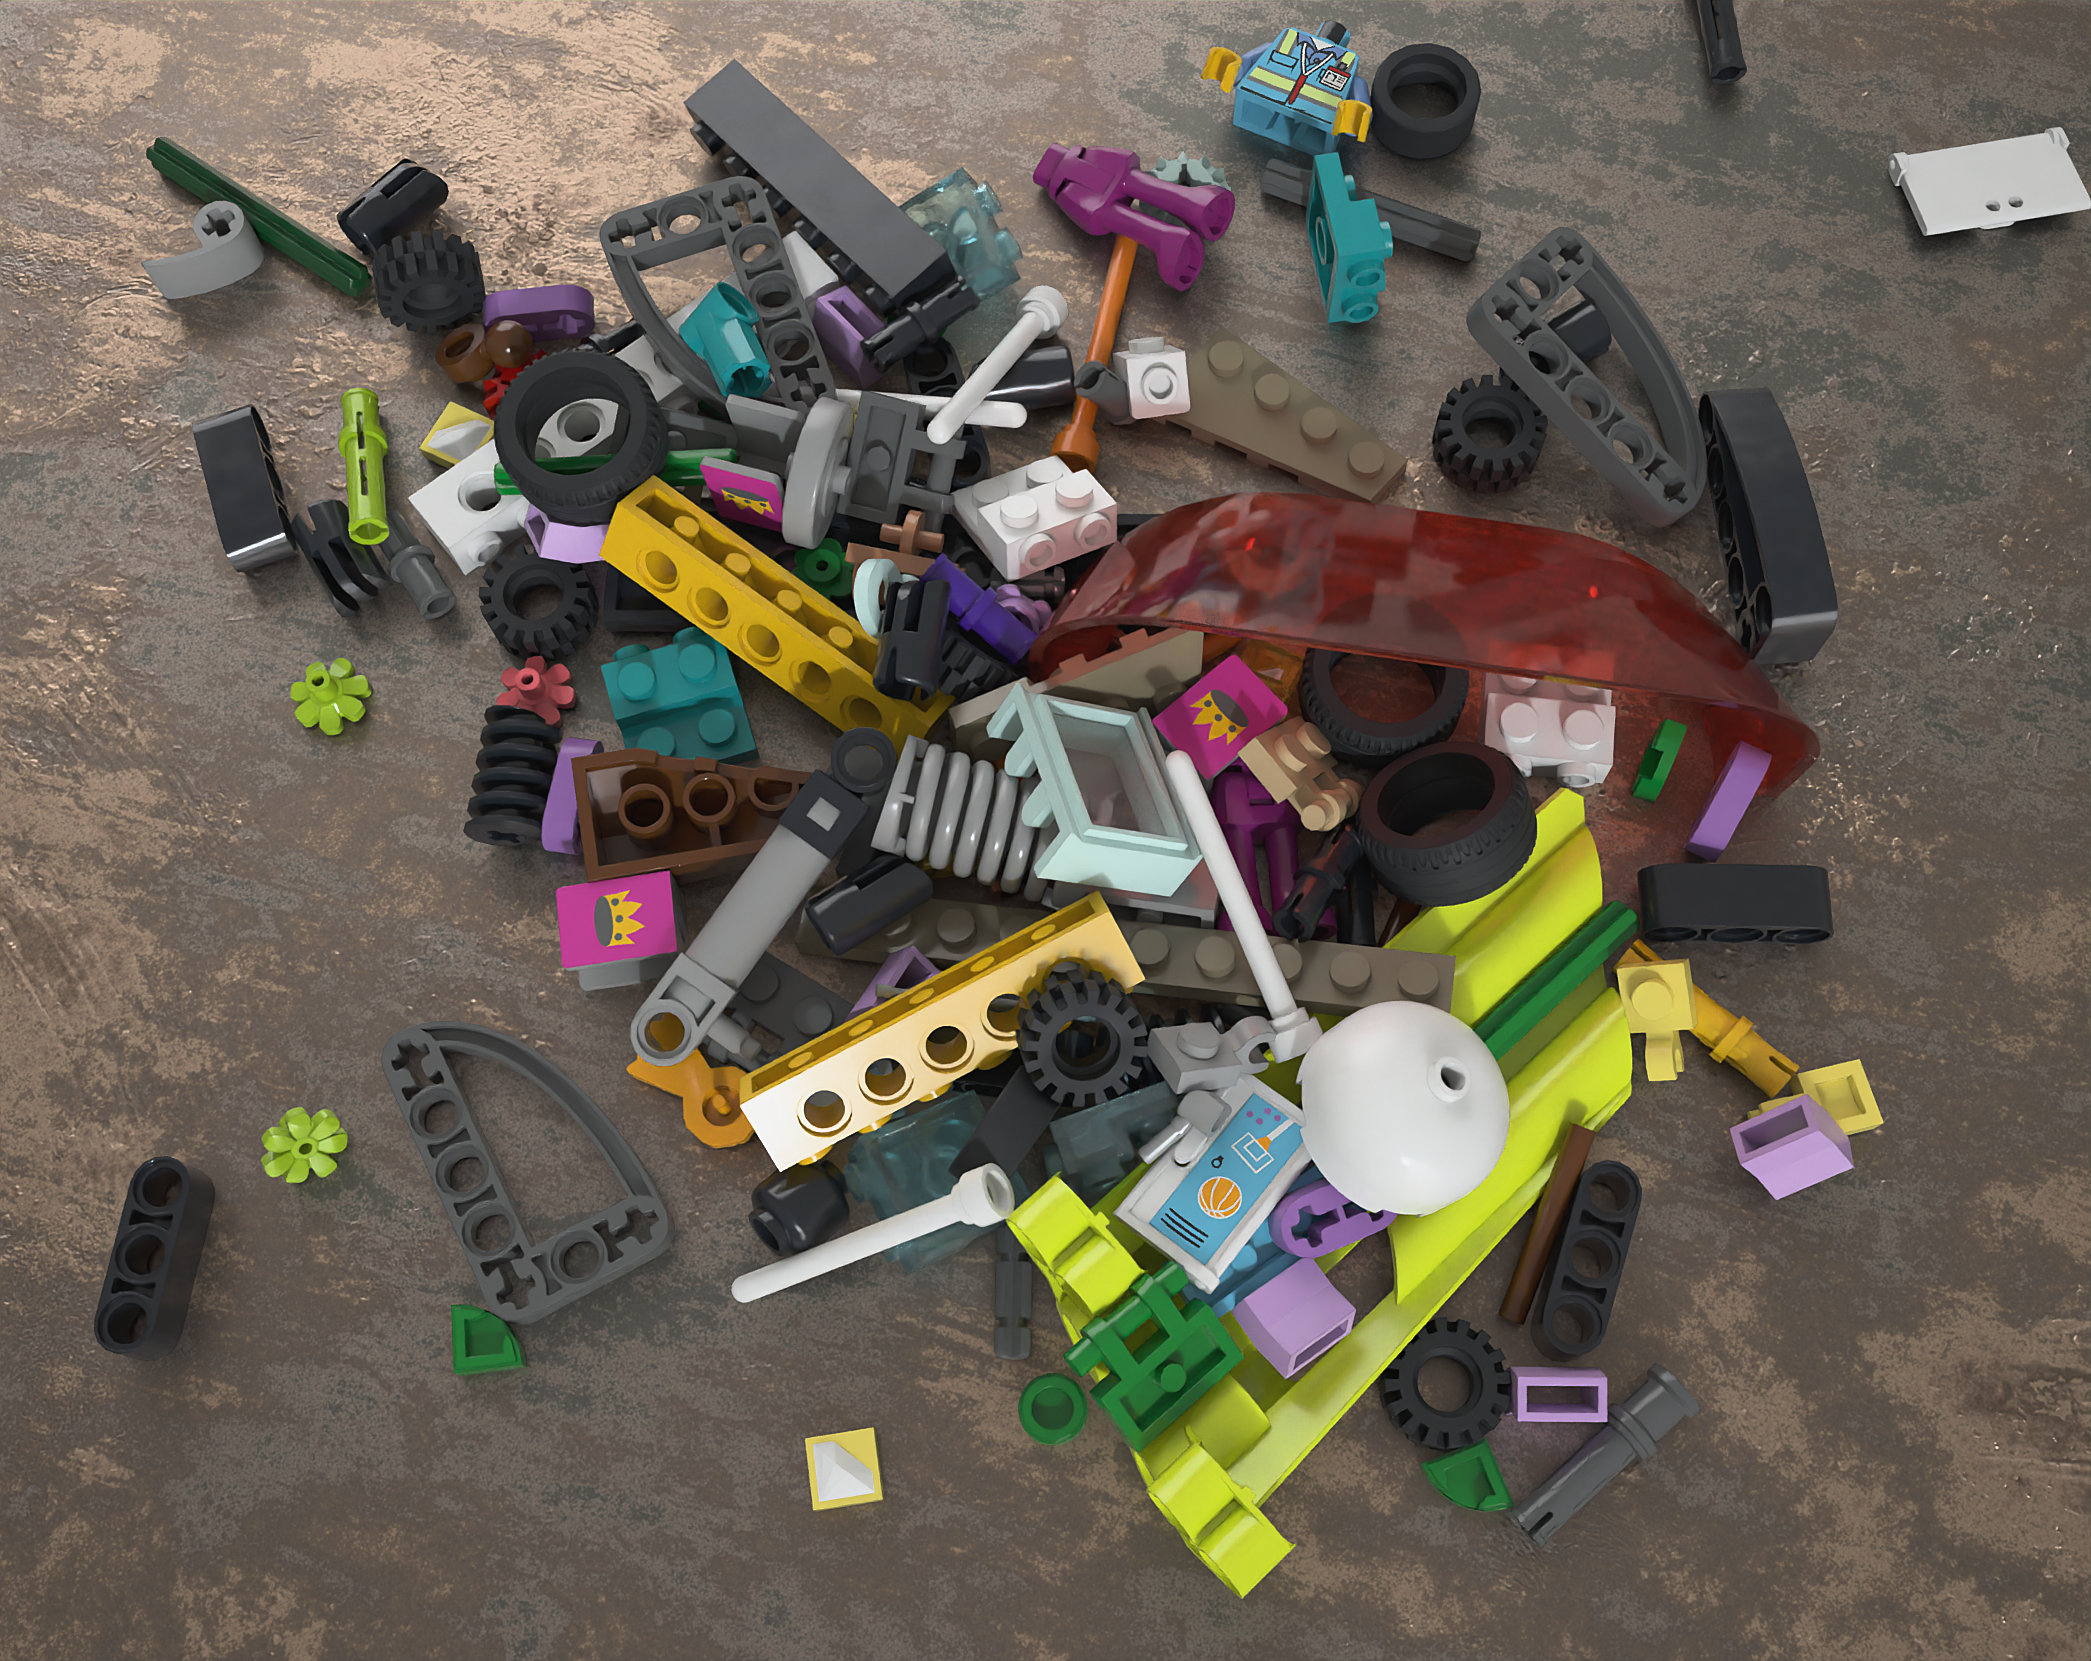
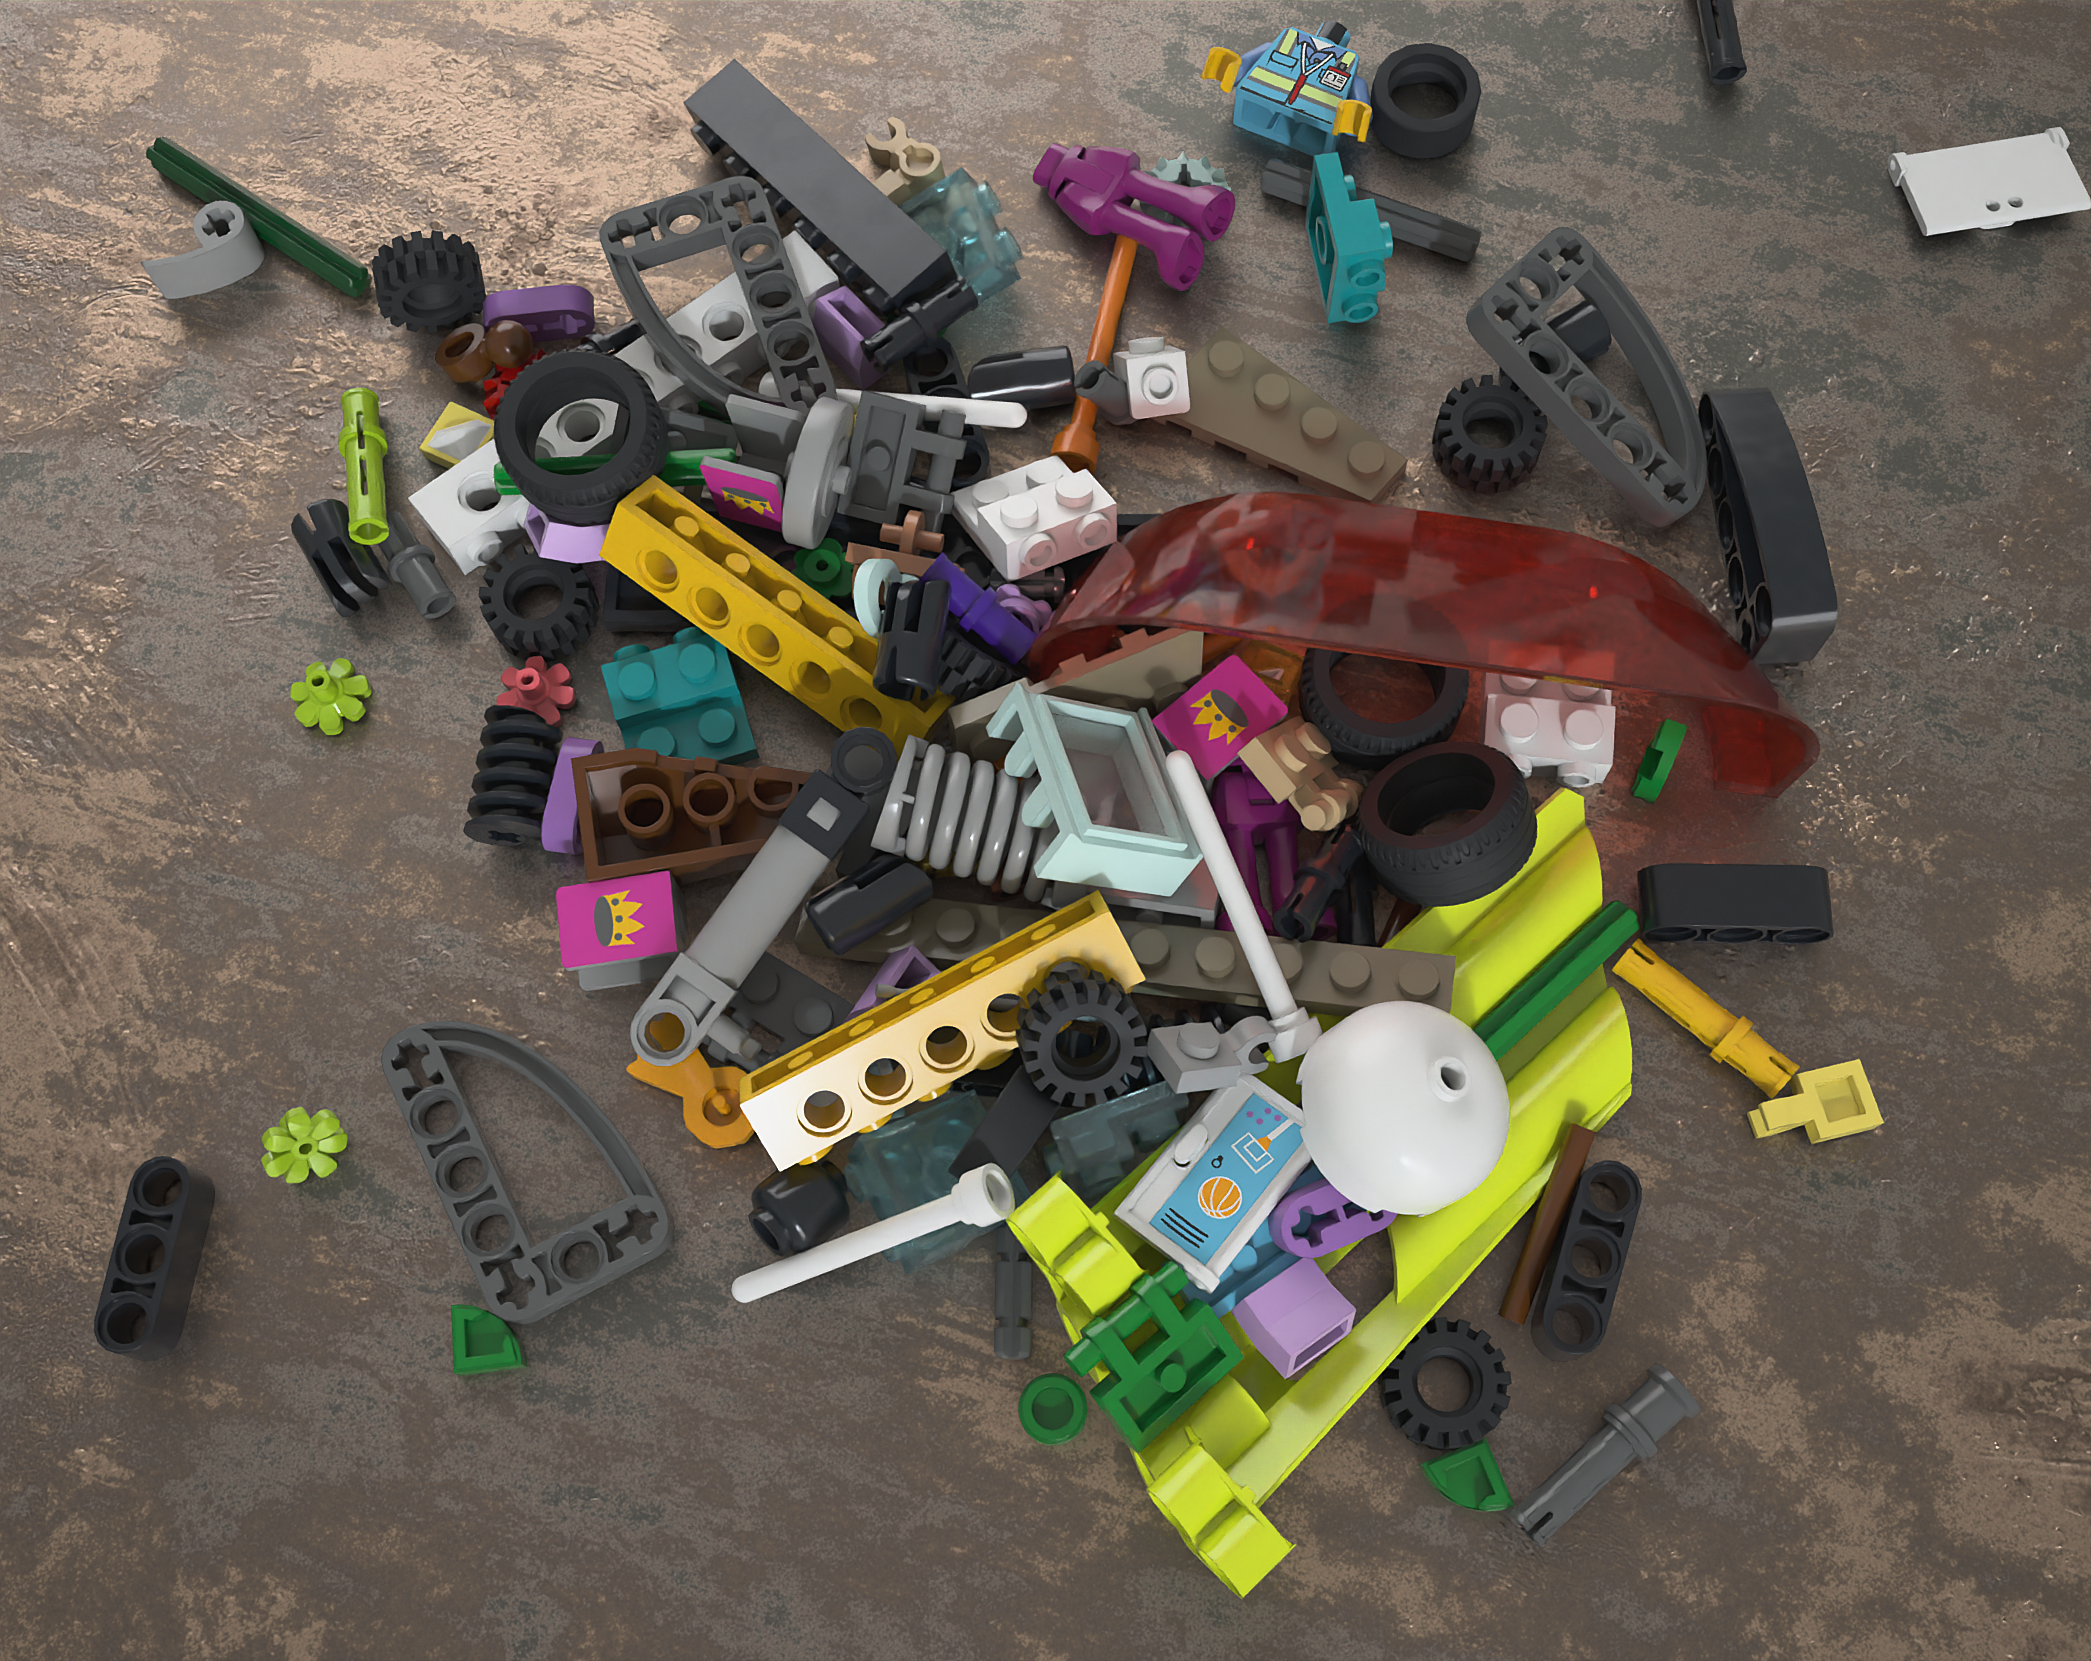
black beam [192,404,299,573] -> none
black arm [337,158,449,259] -> none
teal piece [679,282,772,398] -> none
tile [805,1427,885,1511] -> none
white piece [927,286,1068,444] -> none
light grey hand [1138,1090,1232,1164] -> none
lavender piece [1504,1366,1607,1422] -> none
light yellow plate [1617,958,1698,1081] -> none
medium lavender beam [1683,741,1772,863] -> none
lavender piece [1729,1094,1854,1200] -> none
none -> tan bar [865,117,946,212]

